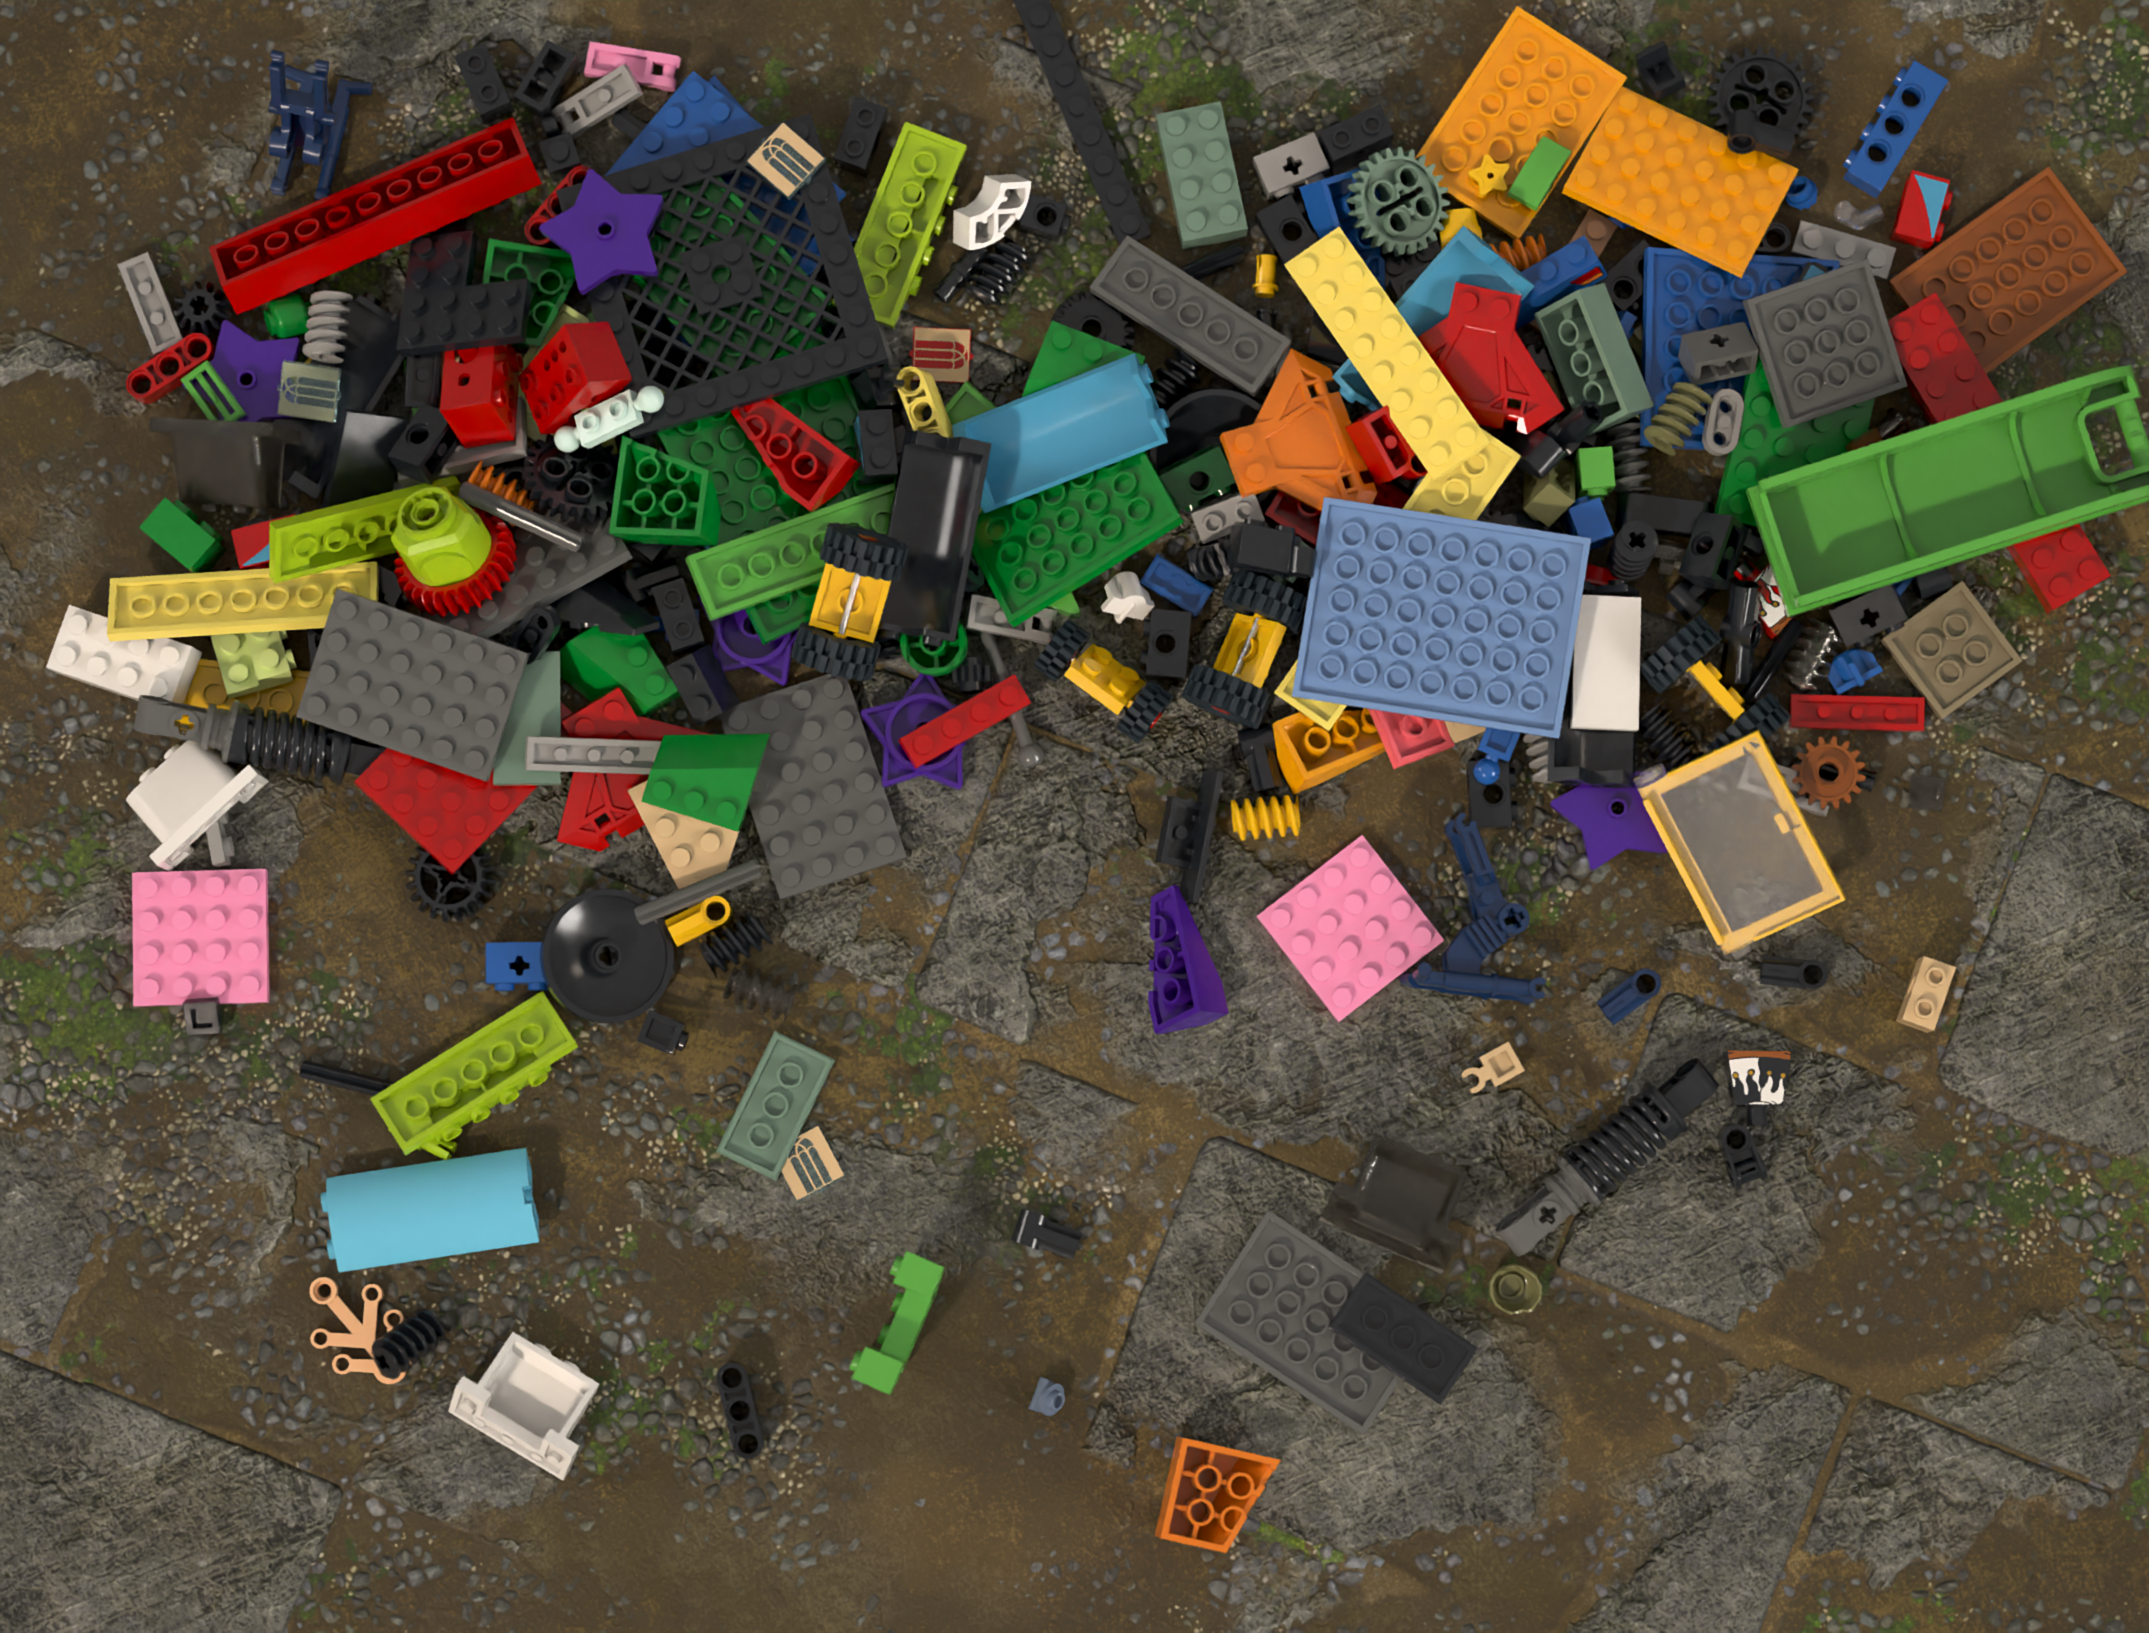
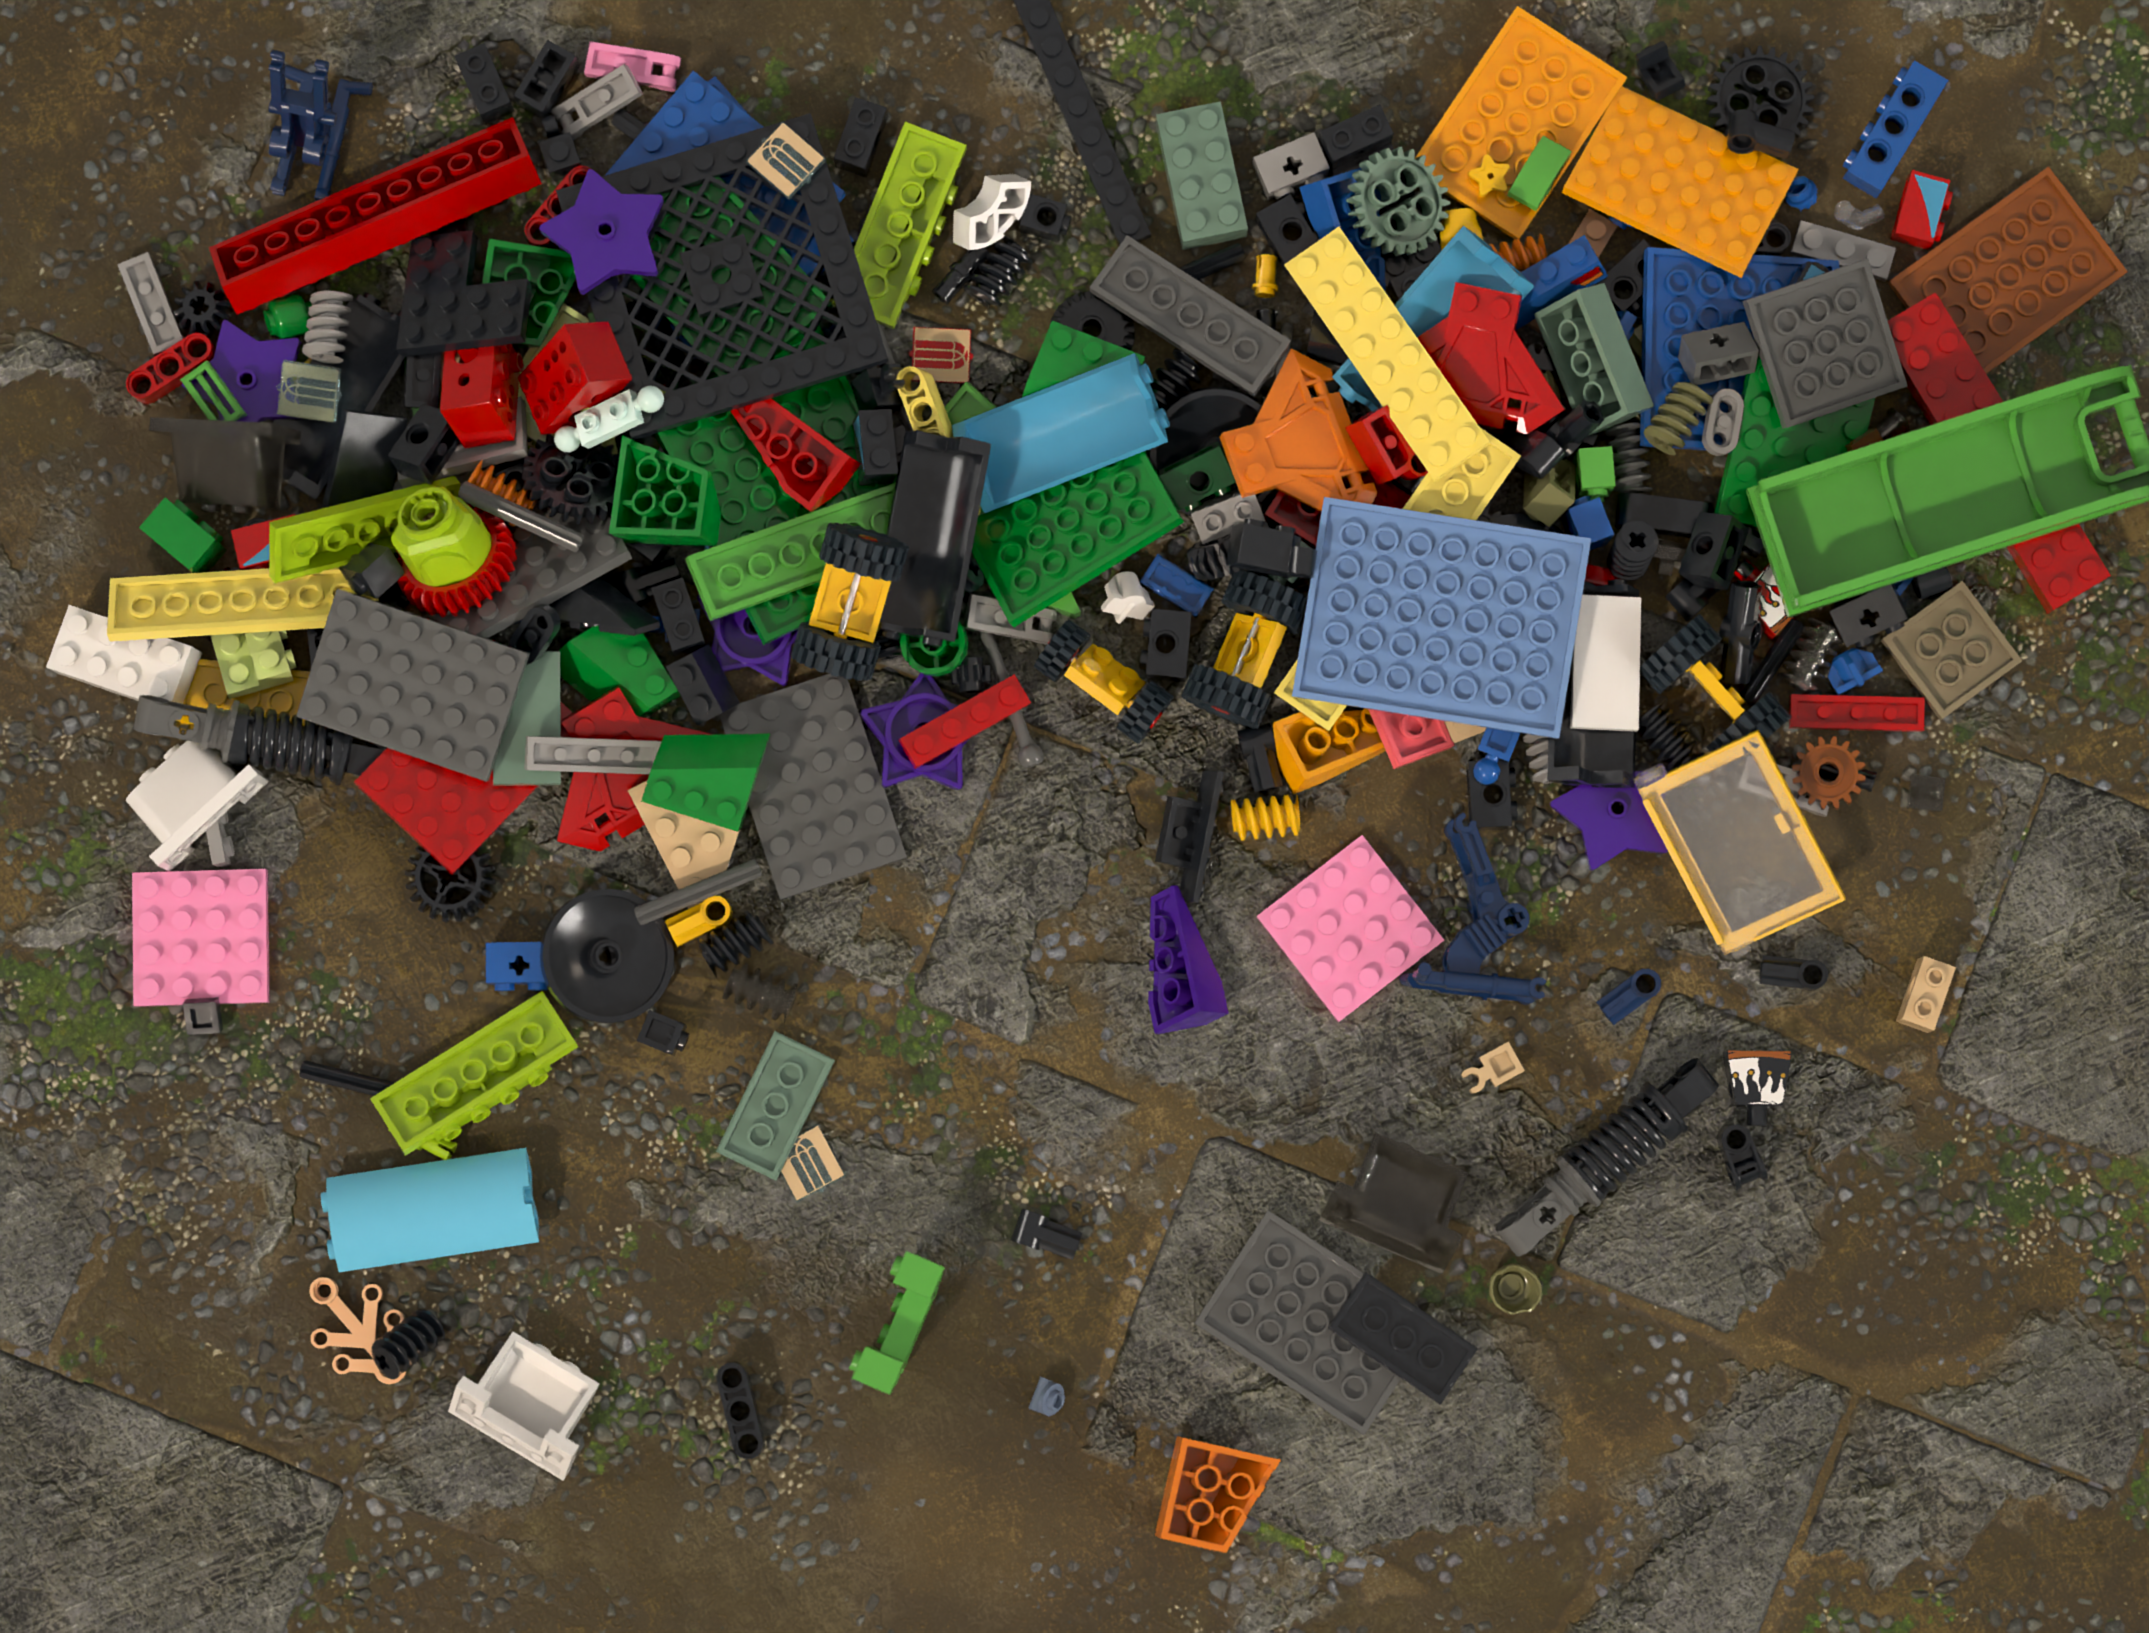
none -> black brick [339,543,405,599]

